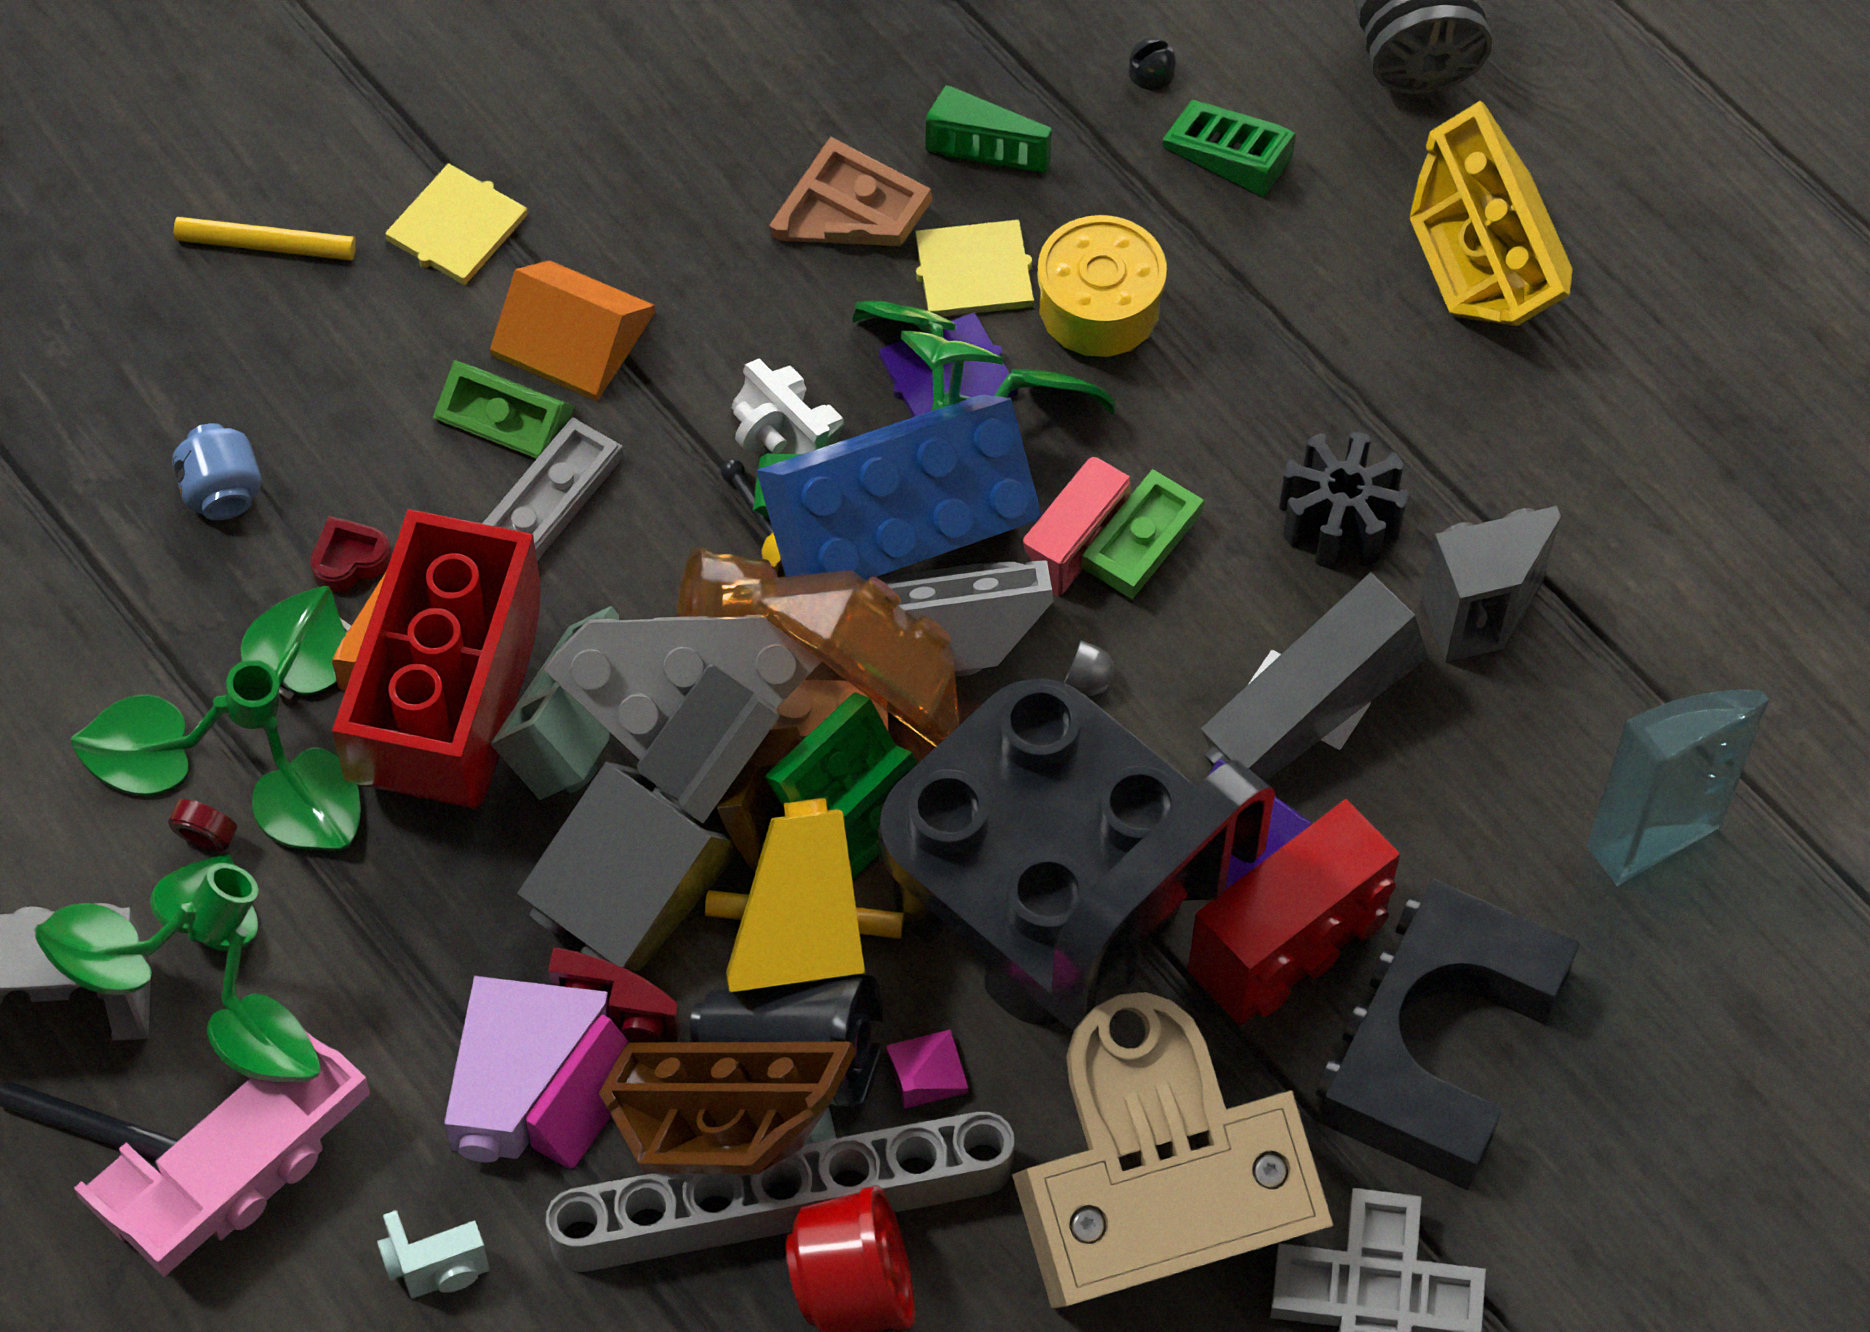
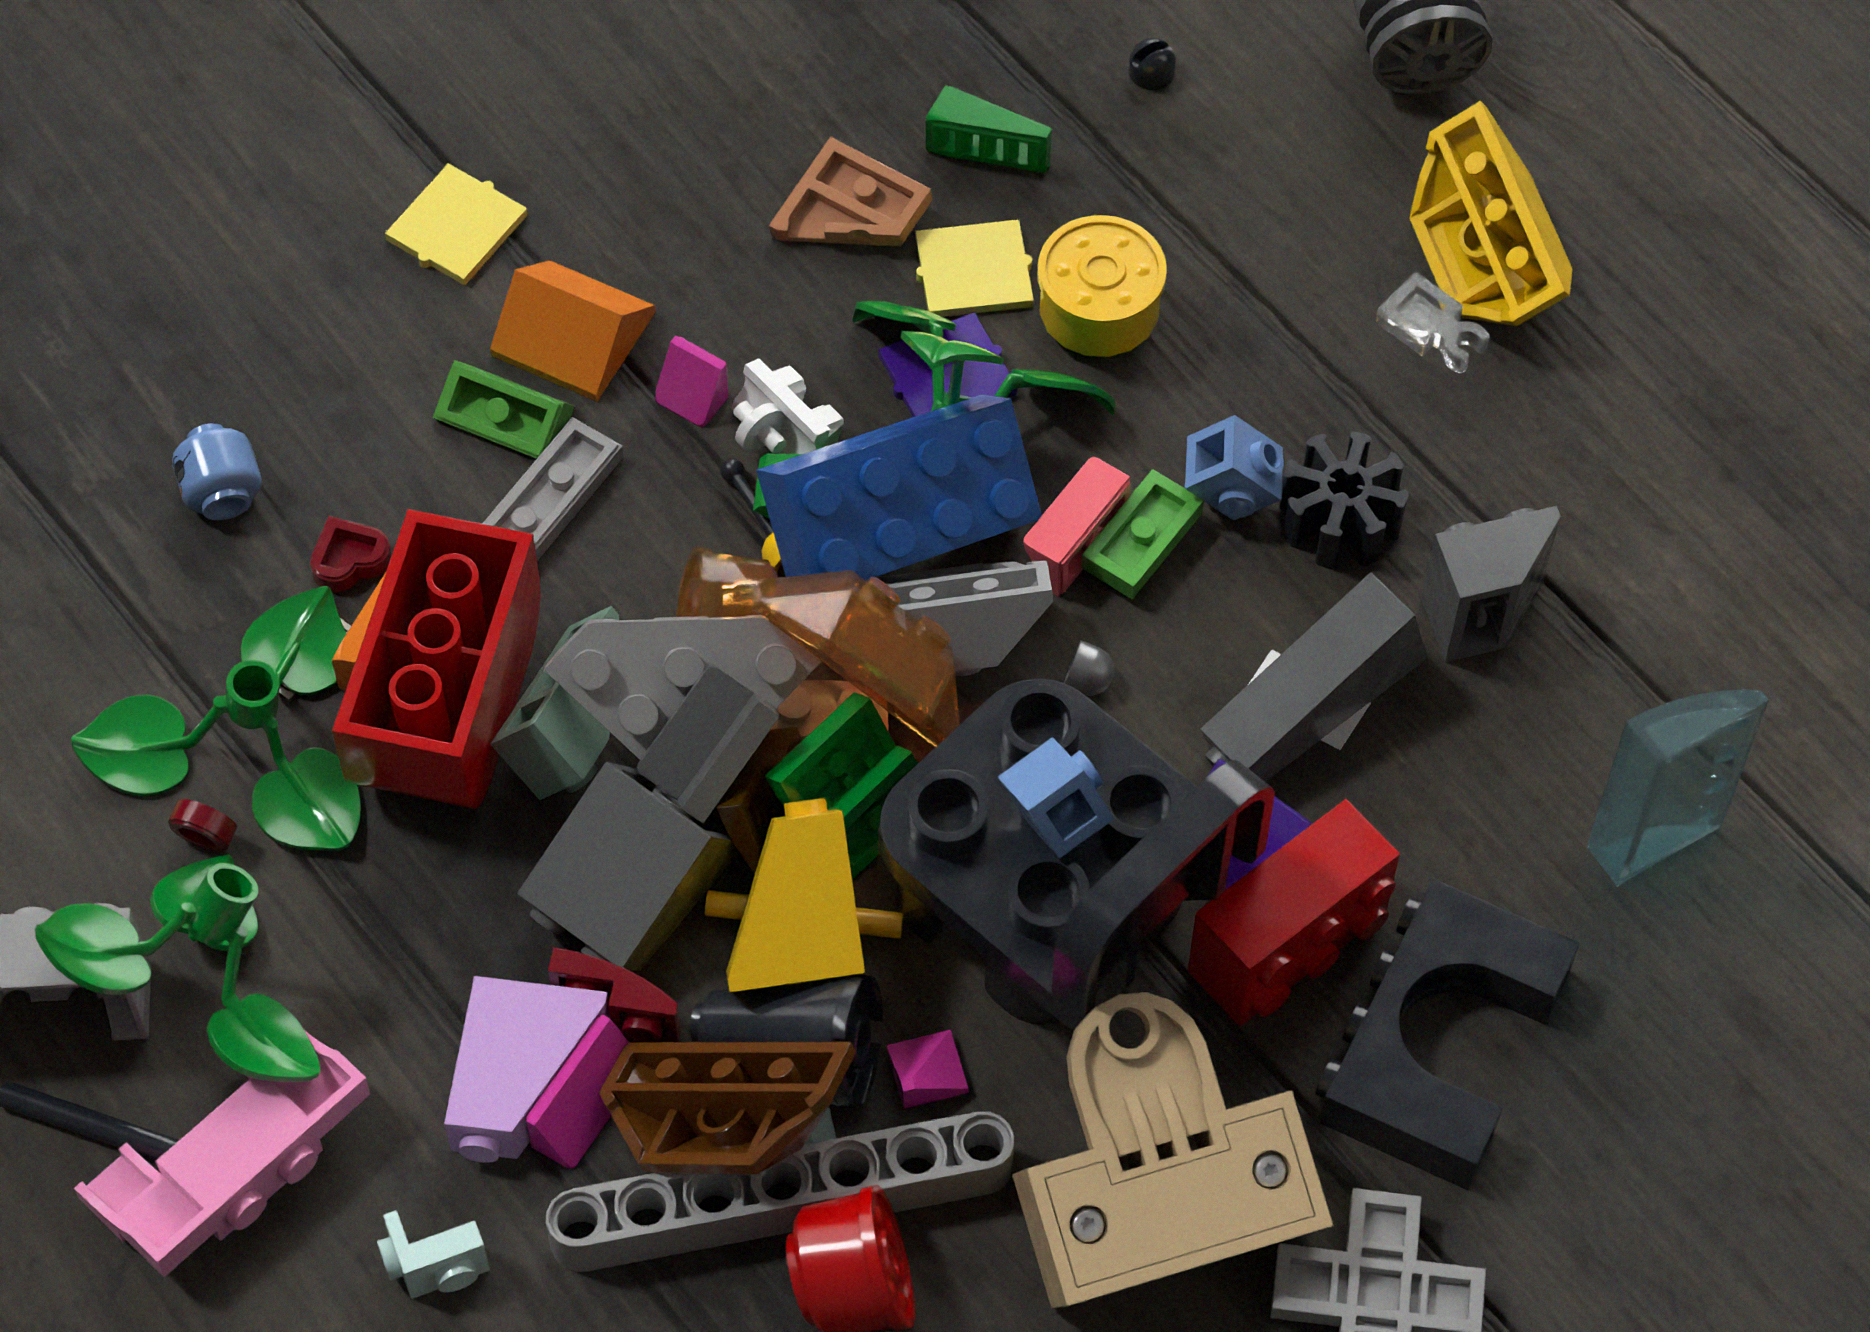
yellow bar [174,217,356,261] -> none
green slope [1162,100,1296,197] -> none
none -> dark pink slope [655,336,729,427]
none -> medium blue brick [998,737,1115,859]
none -> medium blue brick [1185,415,1284,520]
none -> clear plate [1375,272,1490,374]

